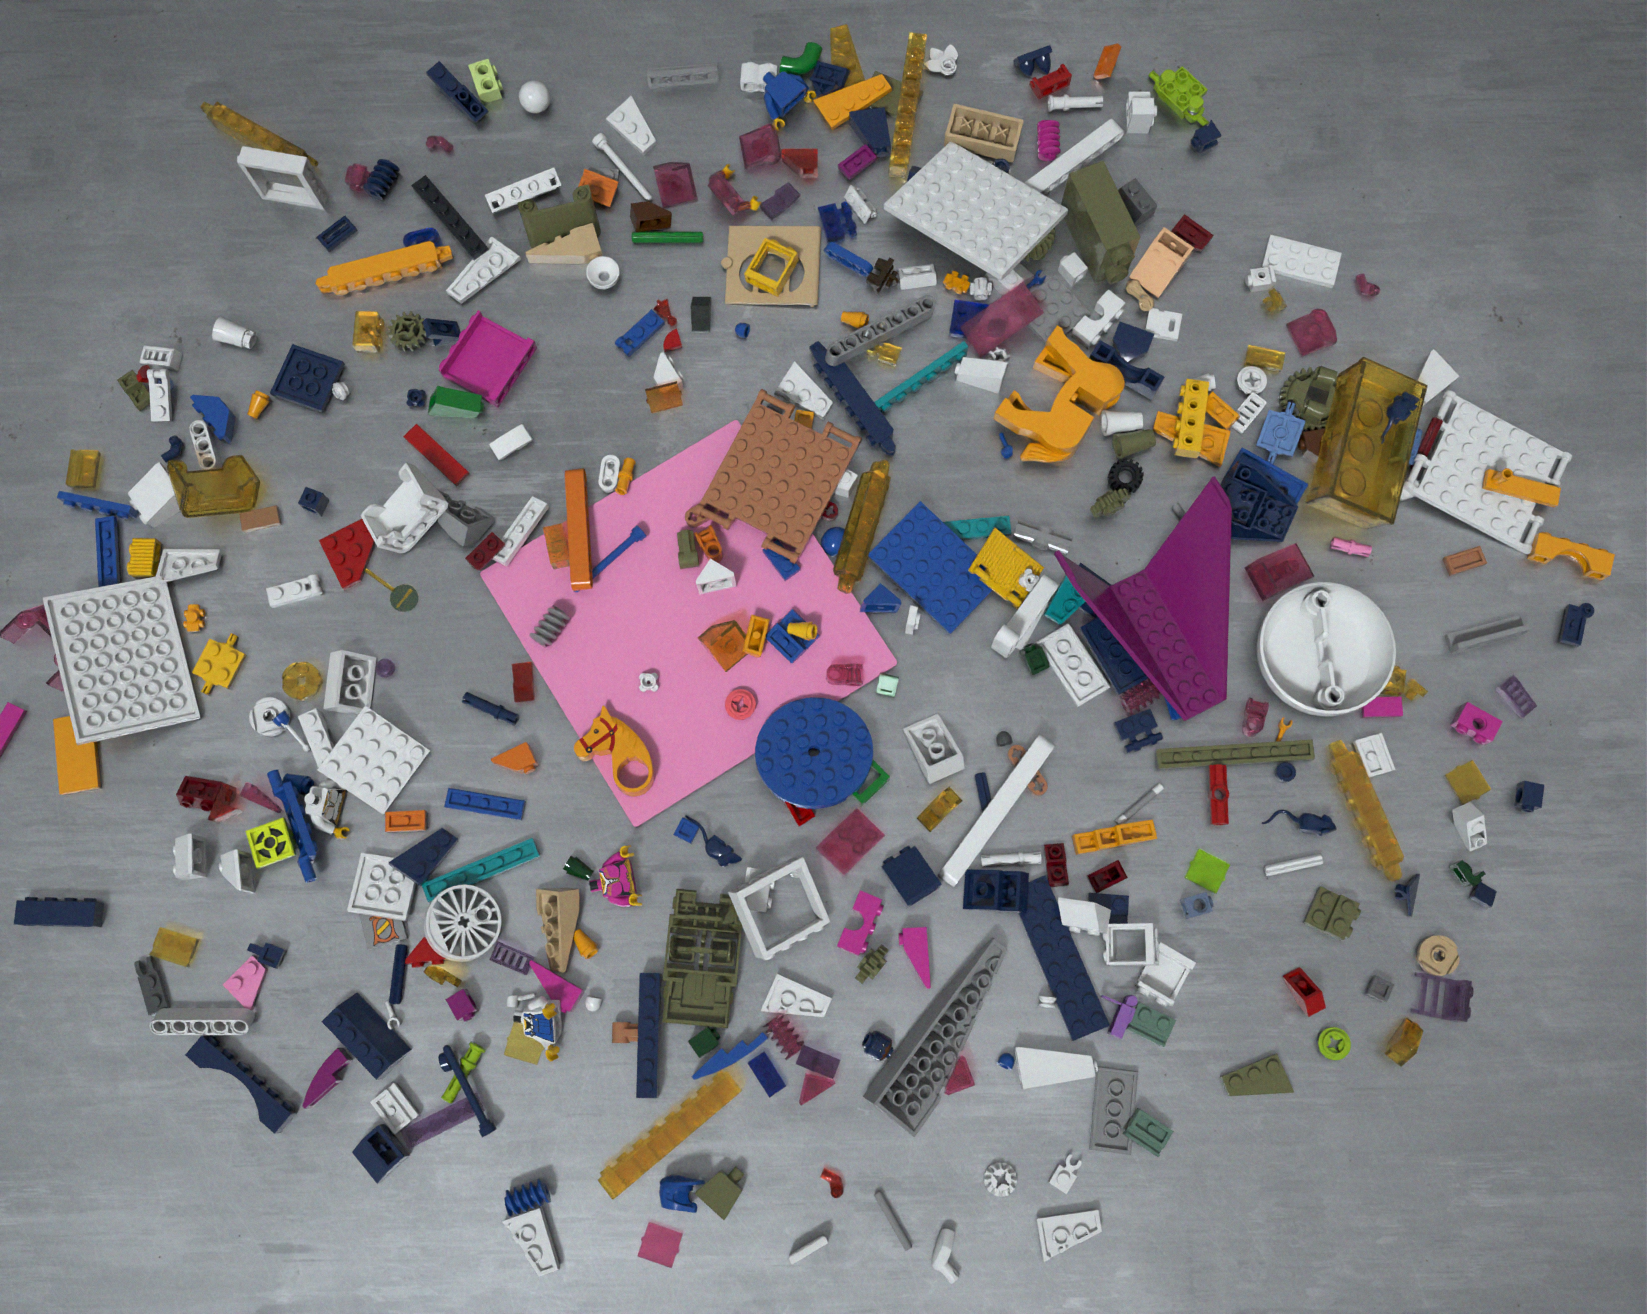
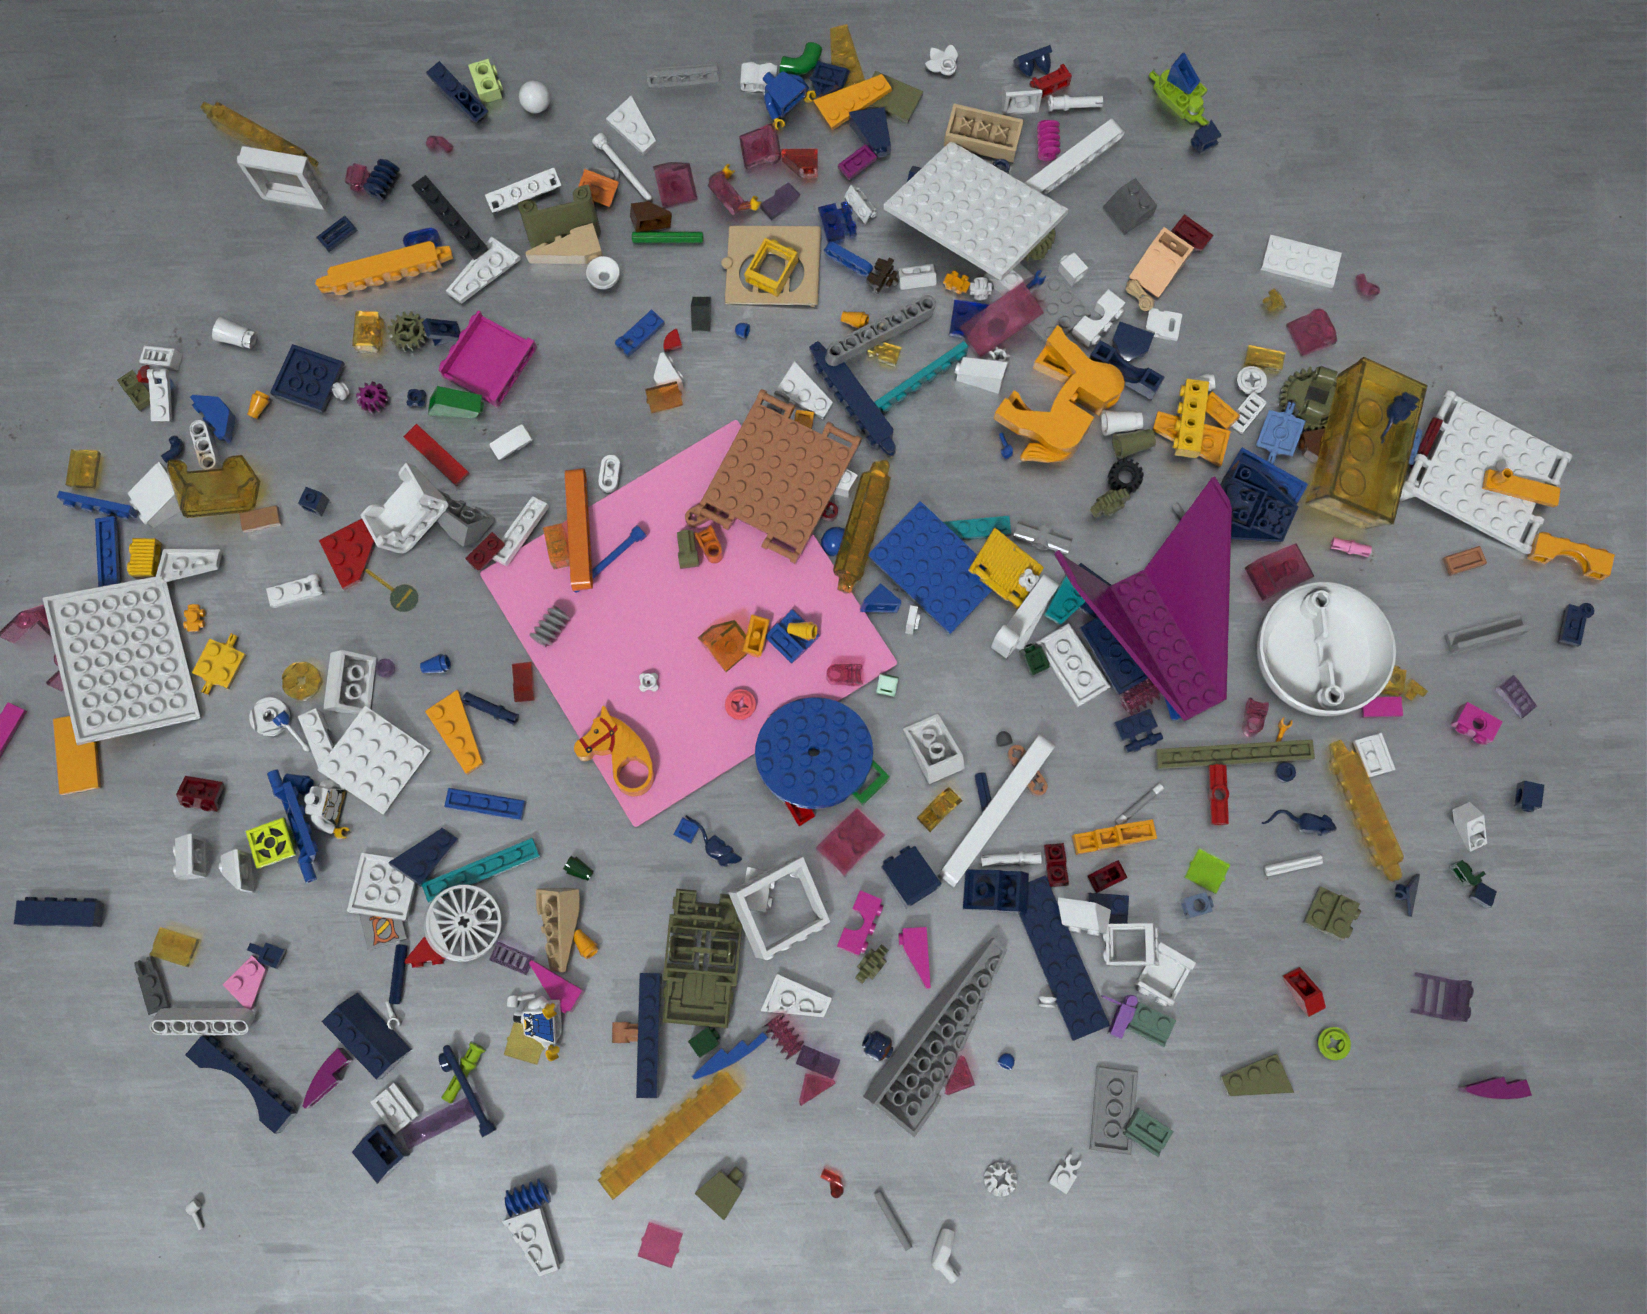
clear red slope [208,783,243,823] -> none
clear pink slope [240,782,282,813] -> none
orange plate [385,810,427,832] -> none
clear yellow slope [424,966,462,987] -> none
magenta brick [445,989,479,1022] -> none
orange slope [491,742,539,774] -> none
white hinge [585,996,602,1011] -> none
torso [589,845,642,907] -> none
light orange pin [615,457,636,495] -> none
clear red piece [653,299,677,326] -> none
blue helmet [659,1174,705,1213] -> none
white slope [696,559,736,595] -> none
clear blue plate [748,1051,786,1098] -> none
blue plate [763,539,800,581] -> none
white tile [789,1234,829,1264] -> none
clear yellow brick [889,32,927,178] -> none
white slope [1014,1047,1098,1089] -> none
white wing [1036,1209,1102,1262] -> none
olive brick [1061,161,1140,284] -> none
orange plate [1093,43,1121,80] -> none
white brick [1126,92,1157,133] -> none
white brick [1245,265,1276,292] -> none
flat silver plate [1366,975,1395,1003] -> none
clear yellow slope [1384,1018,1424,1067] -> none
white slope [1409,349,1459,409] -> none
tan plate [1416,935,1460,976] -> none
clear yellow piece [1444,760,1491,805] -> none
none -> white hand [185,1199,203,1230]
none -> magenta gear [356,381,389,414]
none -> blue cone [420,654,451,674]
none -> light orange wing [425,690,484,775]
none -> white slope [1001,84,1042,115]
none -> blue slope [1167,53,1200,94]
none -> magenta slope [1458,1076,1532,1099]

